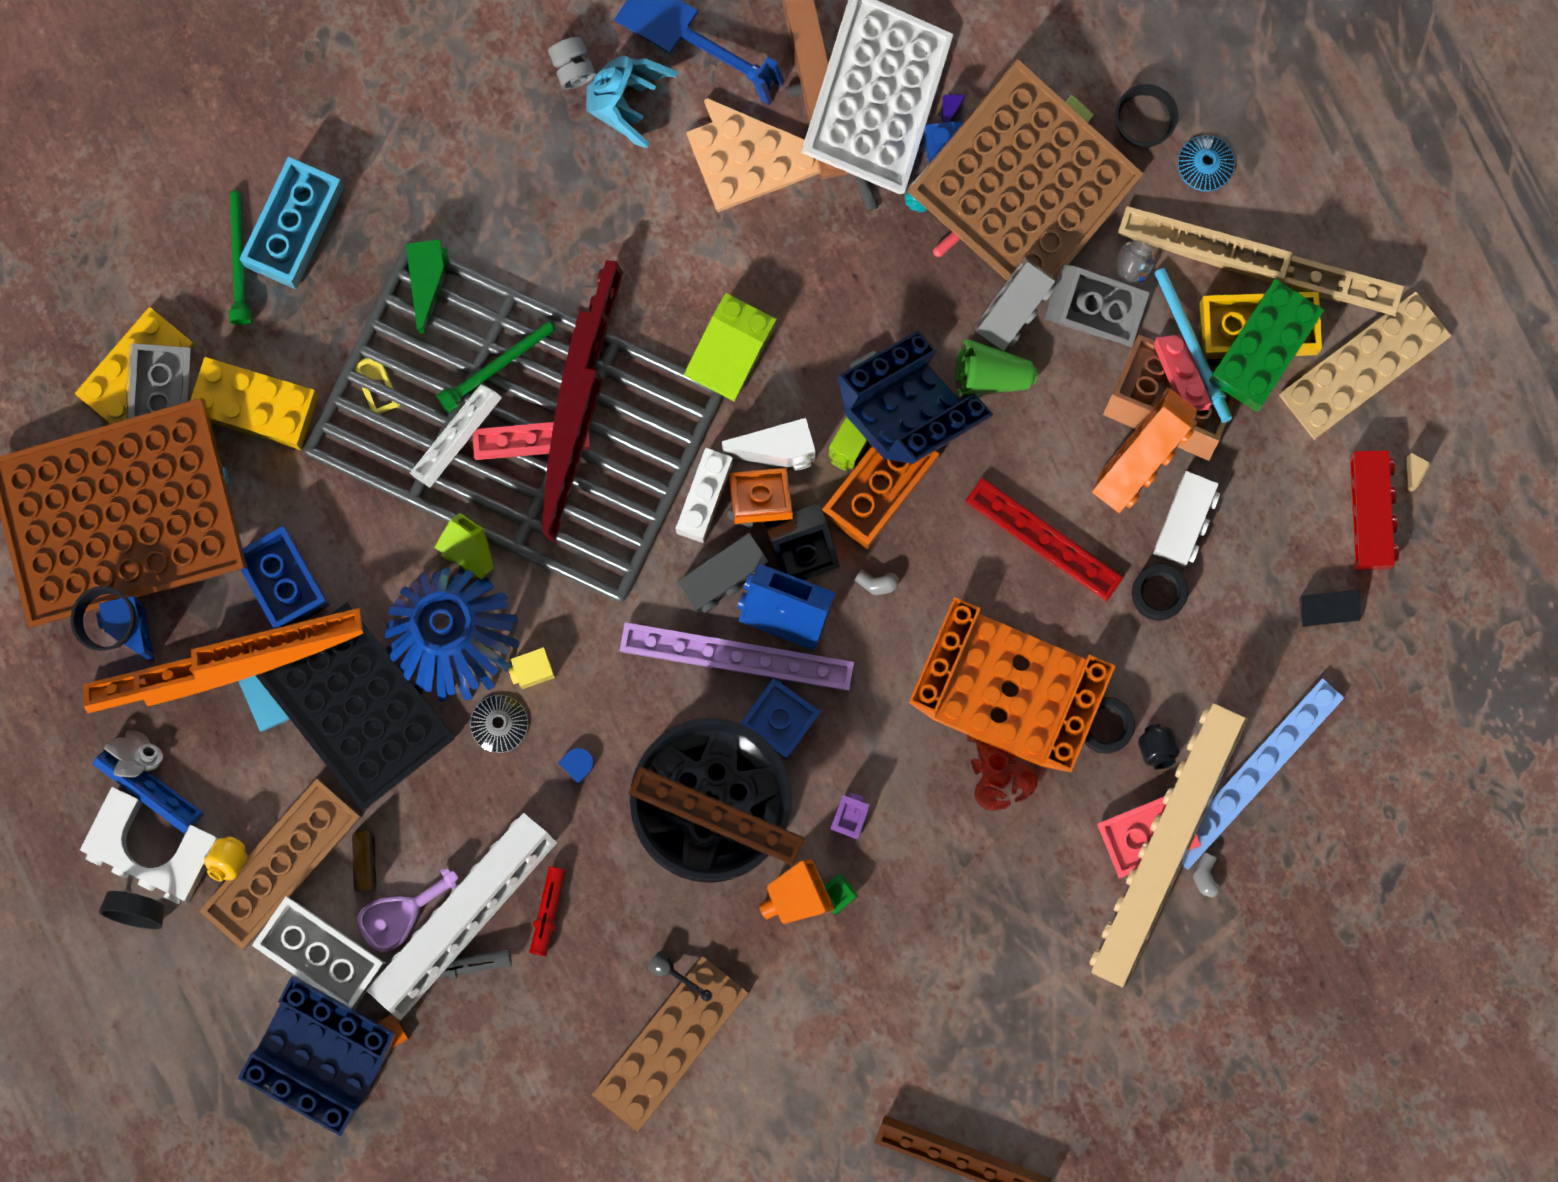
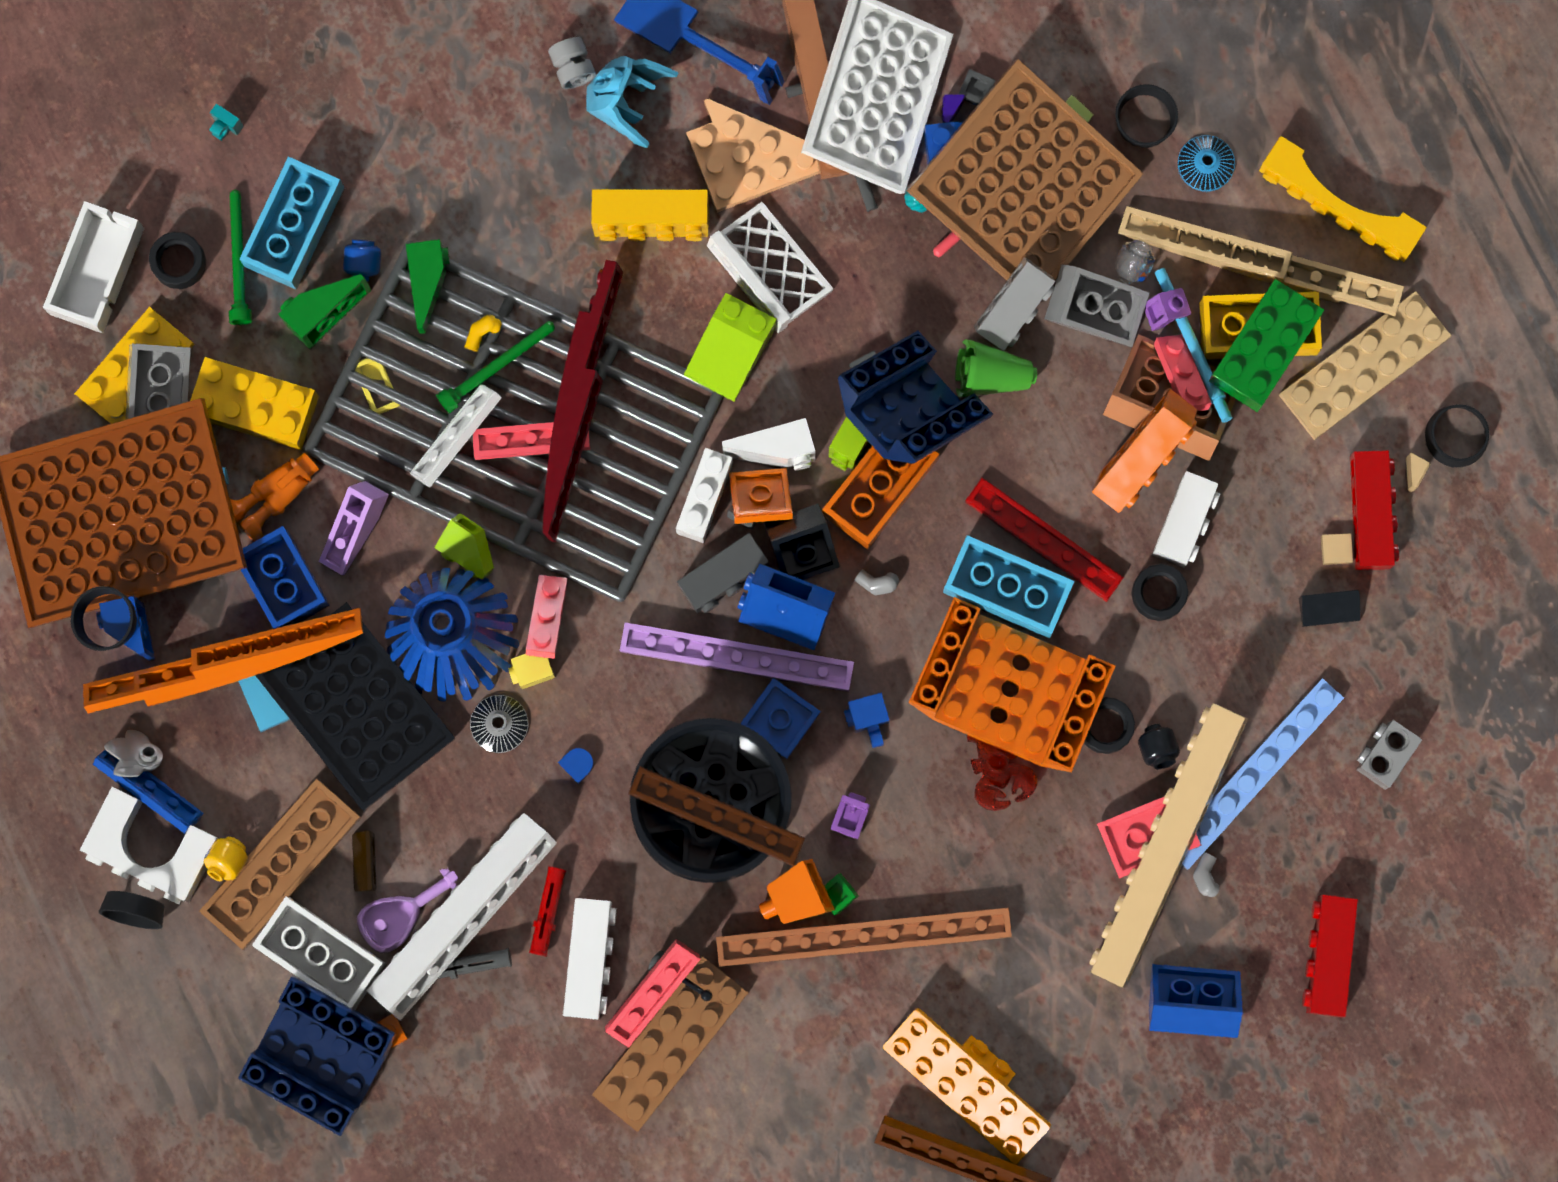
none -> white piece [43,201,144,333]
none -> black tyre [149,232,206,289]
none -> teal tile [209,104,244,141]
none -> orange piece [230,453,319,542]
none -> green slope [278,274,372,350]
none -> lavender slope [319,481,389,575]
none -> blue head [343,240,381,282]
none -> yellow arm [464,315,502,352]
none -> coral plate [526,575,568,659]
none -> white brick [563,898,617,1020]
none -> yellow brick [591,189,709,241]
none -> coral plate [605,939,700,1048]
none -> white fence [707,202,833,333]
none -> nougat plate [716,908,1012,967]
none -> blue brick [844,692,890,749]
none -> bracket [883,1008,1051,1164]
none -> medium azure brick [943,535,1074,638]
none -> dark grey plate [958,69,995,105]
none -> medium lavender bracket [1144,288,1191,331]
none -> blue slope [1149,964,1243,1038]
none -> yellow arch [1259,136,1427,262]
none -> red brick [1302,895,1358,1017]
none -> tan tile [1321,533,1353,565]
none -> light grey brick [1356,720,1422,790]
none -> black tyre [1425,404,1489,468]

